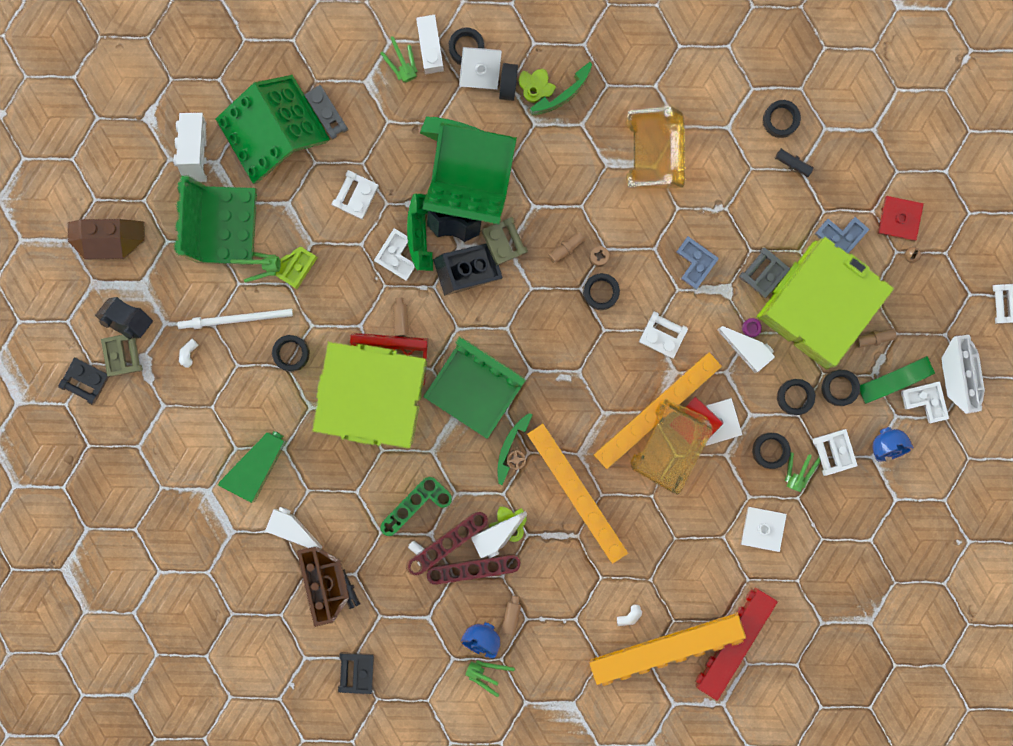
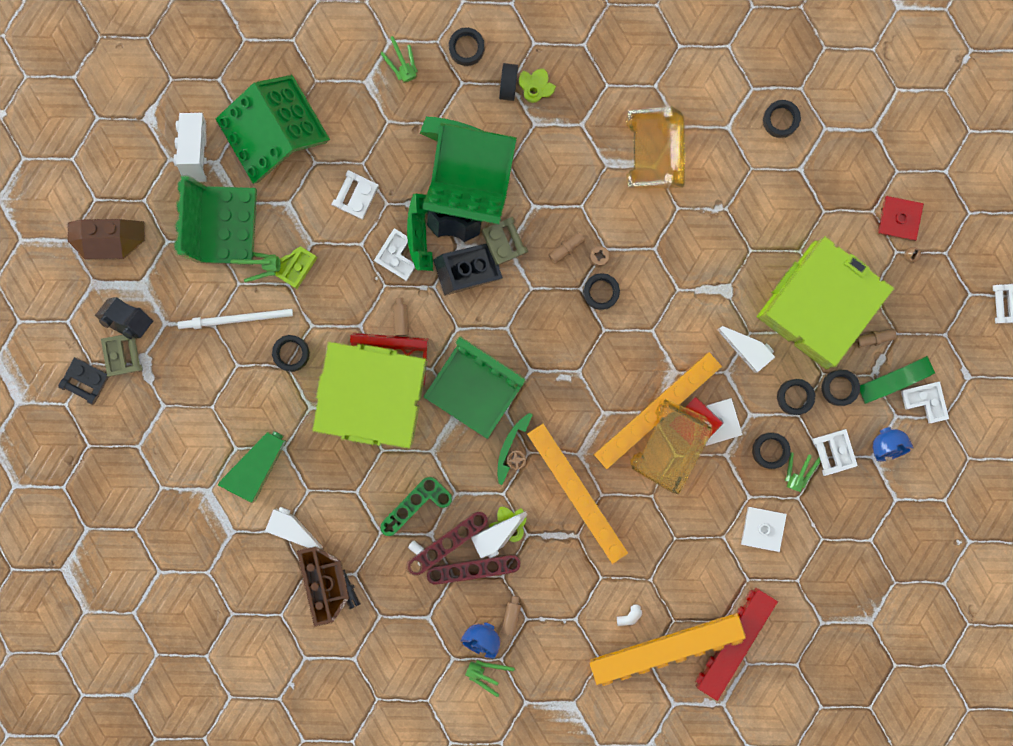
white arm [179,339,199,368] -> none
dark grey plate [304,85,348,140] -> none
black plate [338,652,374,694] -> none
white slope [416,15,444,74] -> none
white plate [459,47,502,89] -> none
green slope [530,62,592,115] -> none
white plate [639,311,688,359] -> none
sand blue plate [676,236,719,290] -> none
dark grey plate [739,247,790,298] -> none
magenta tile [742,318,762,338] -> none
black pin [775,148,814,178] -> none
sand blue plate [814,217,869,254] -> none
white wedge [941,335,985,413] -> none

